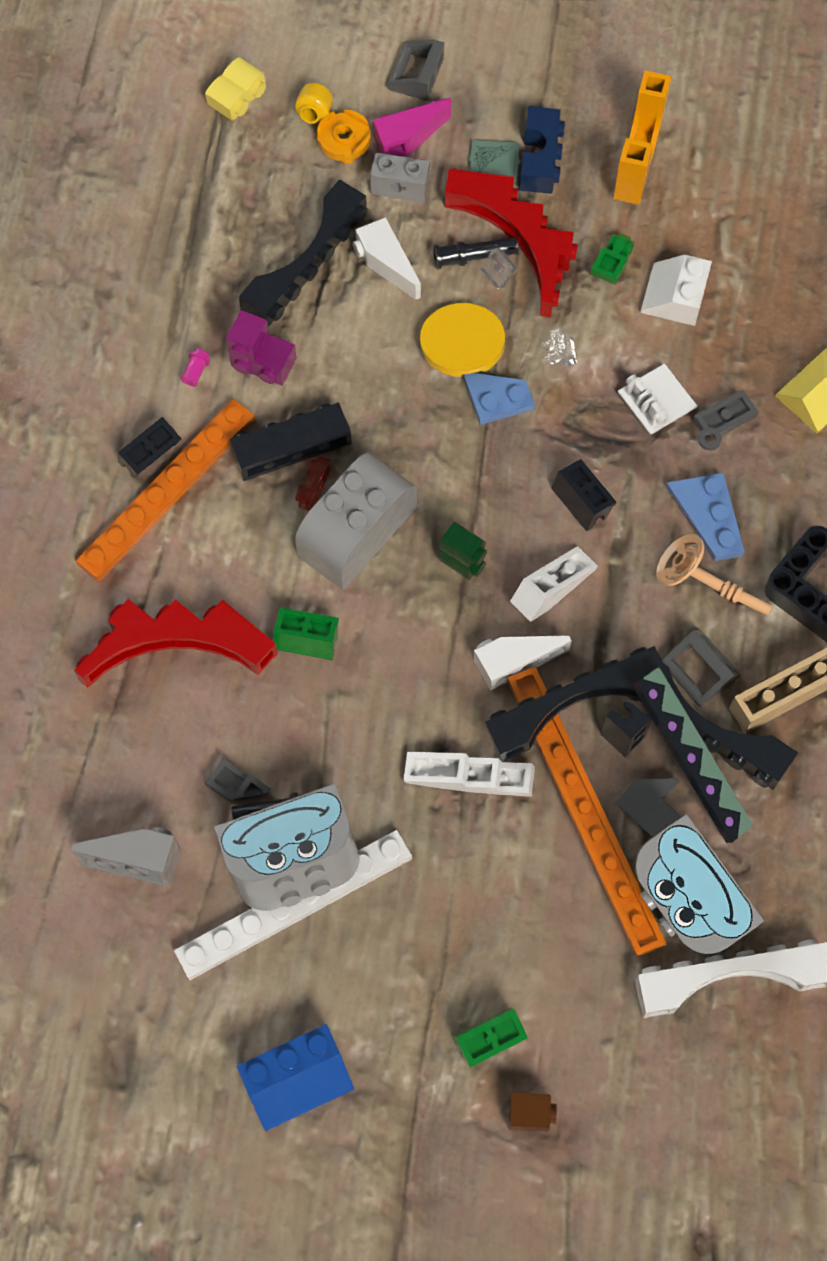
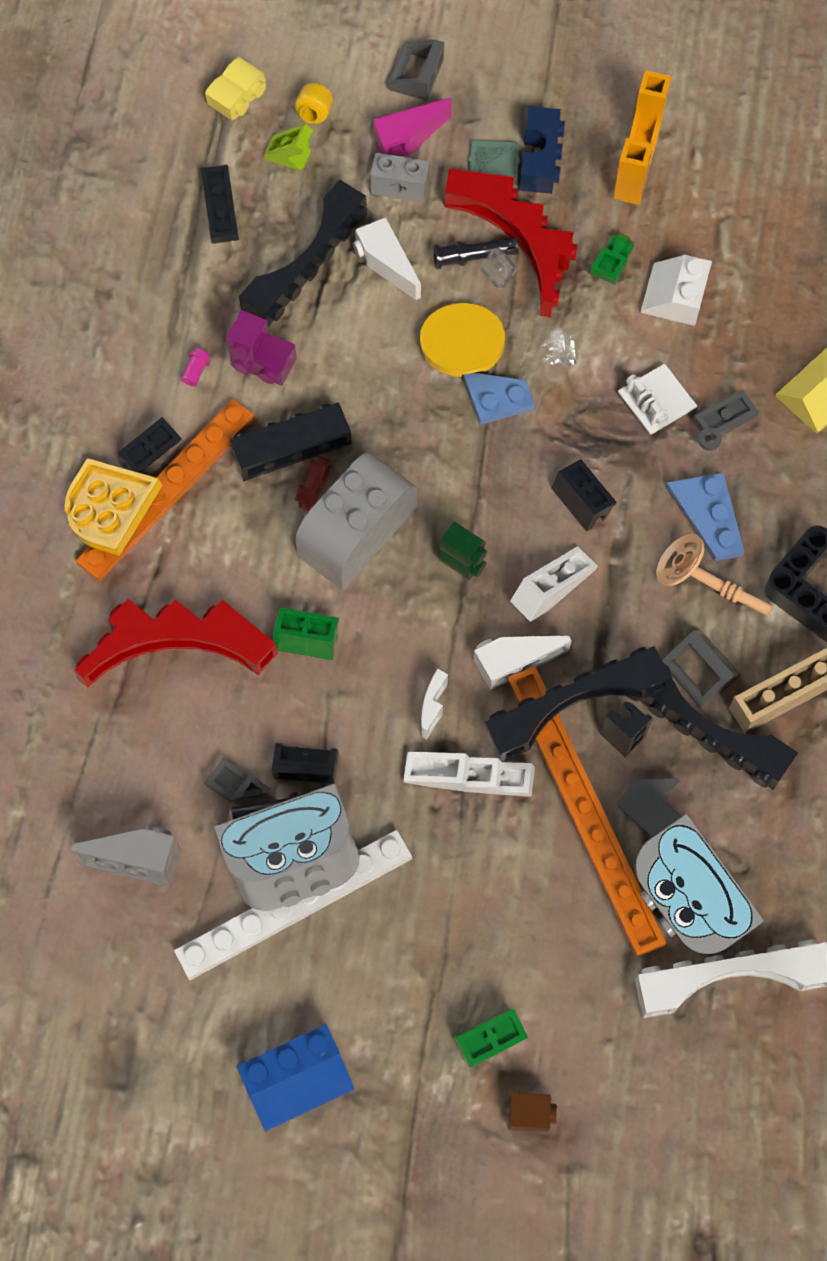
light orange plate [317,110,371,164] -> none
tile [631,667,754,843] -> none
none -> yellow plate [64,458,163,556]
none -> black plate [201,165,239,244]
none -> lime slope [263,123,313,170]
none -> black hinge [272,743,338,784]
none -> white slope [421,669,448,740]

